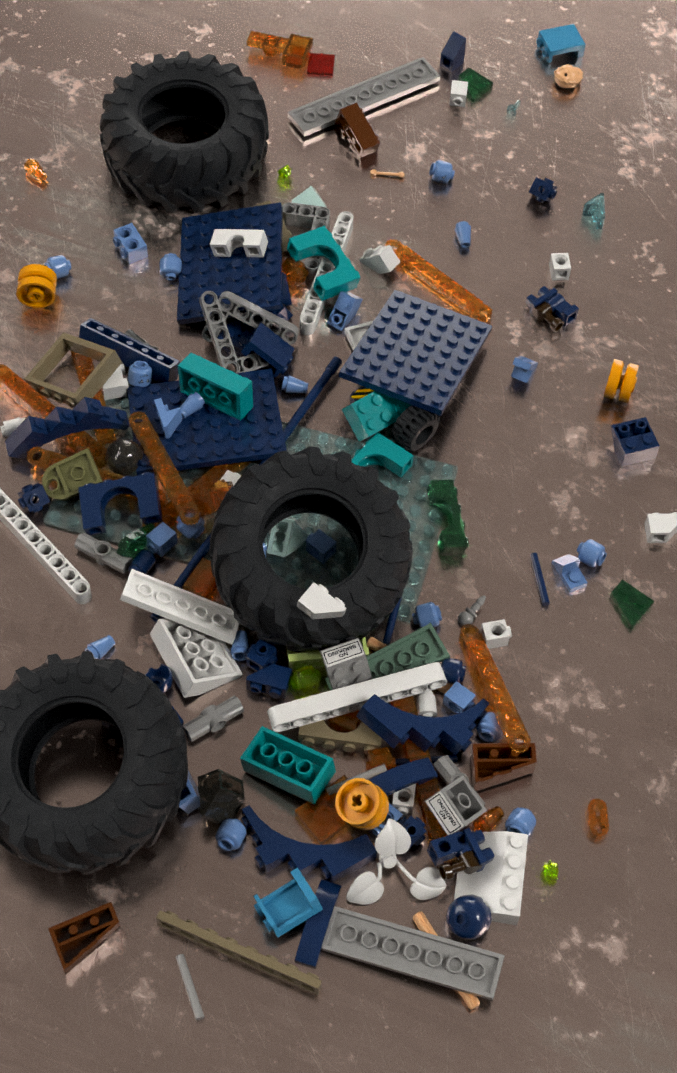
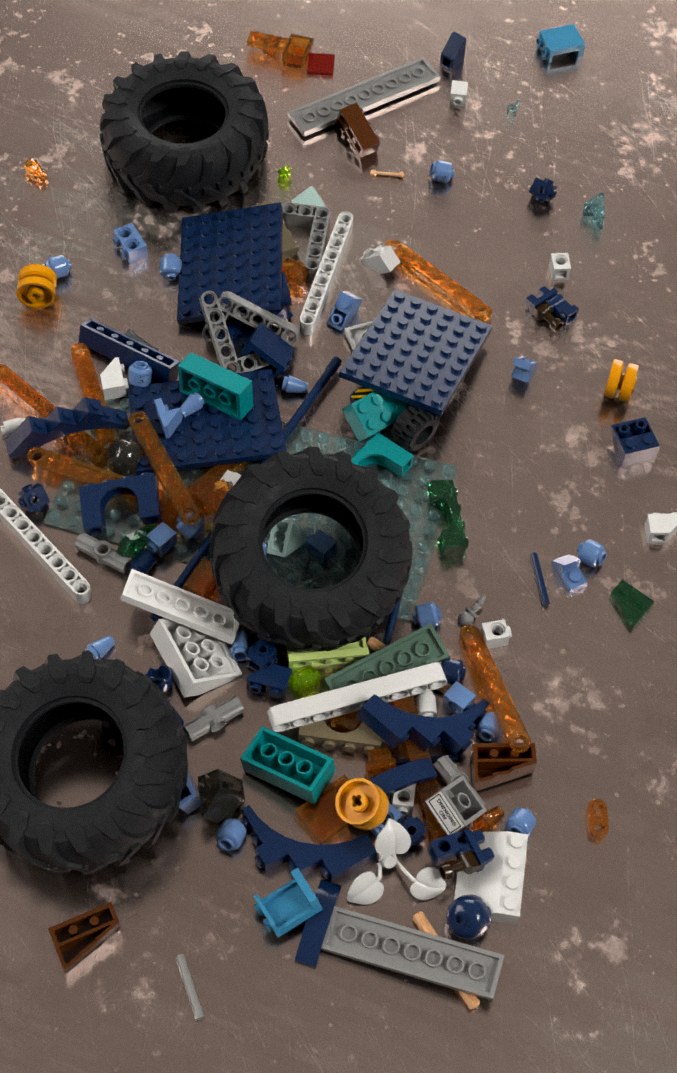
dark tan window [24,332,122,408] -> none
olive tile [42,448,103,501] -> none
dark tan plate [156,910,322,995] -> none
white arch [210,229,268,258] -> none
teal arch [287,226,361,301] -> none
white slope [297,582,346,619] -> none
light grey brick [320,638,372,690] -> none
light grey bar [326,764,387,796] -> none
medium blue cone [454,221,471,248] -> none
clear green wing [458,67,493,103] -> none
clear neon green plate [543,860,558,882] -> none
light nougat hair [554,64,583,88] -> none

